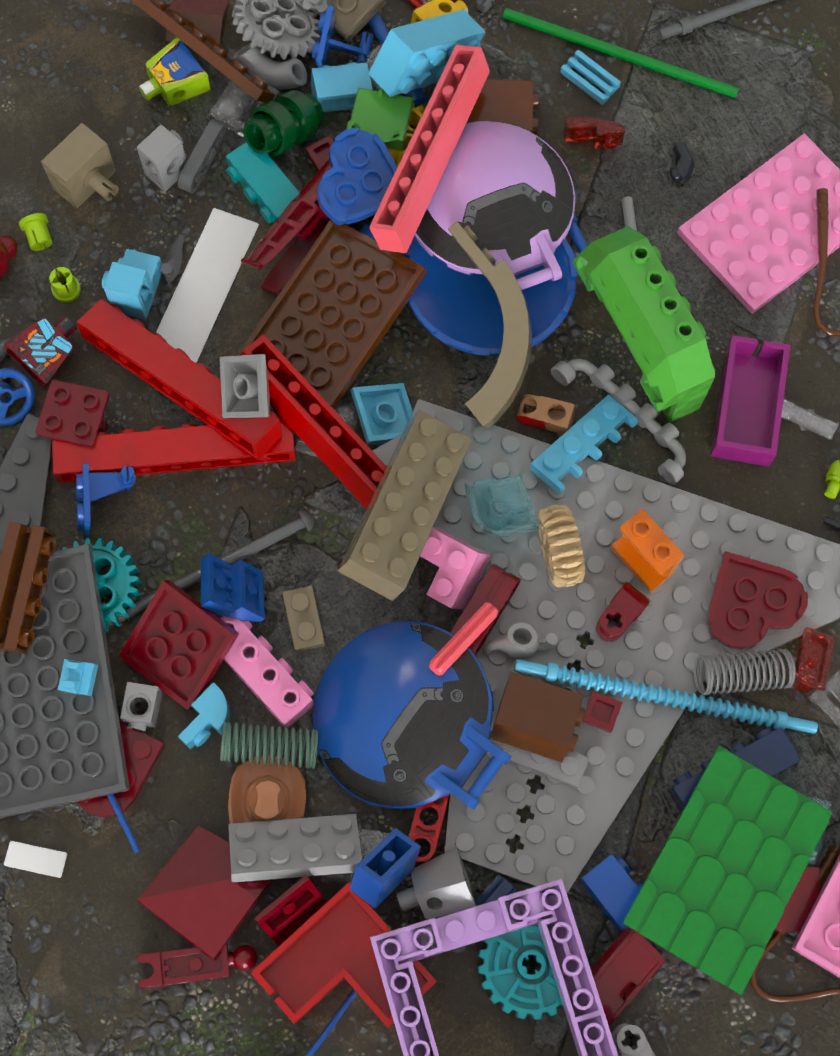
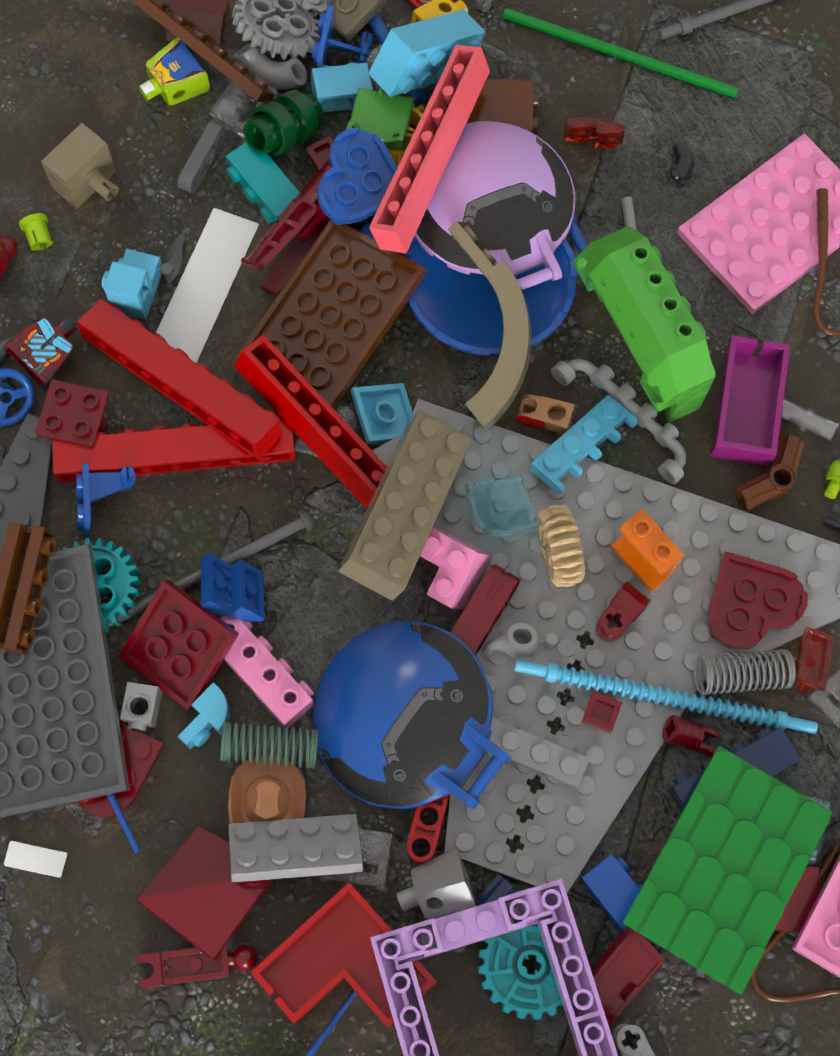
lime bush [49,267,81,303] -> none
medium azure tile [58,659,98,697] -> none
light grey brick [137,125,187,192] -> none
light grey slope [220,354,270,418] -> none
dark red slope [254,875,327,946] -> none
dark tan plate [282,585,325,653] -> none
blue brick [350,828,421,908] -> none
coral axle [429,602,498,676] -> none
reddish brown brick [490,671,585,763] -> none
medium azure tile [560,50,621,105] -> none
none -> dark red hinge [662,715,721,757]
none -> reddish brown piece [734,435,805,512]

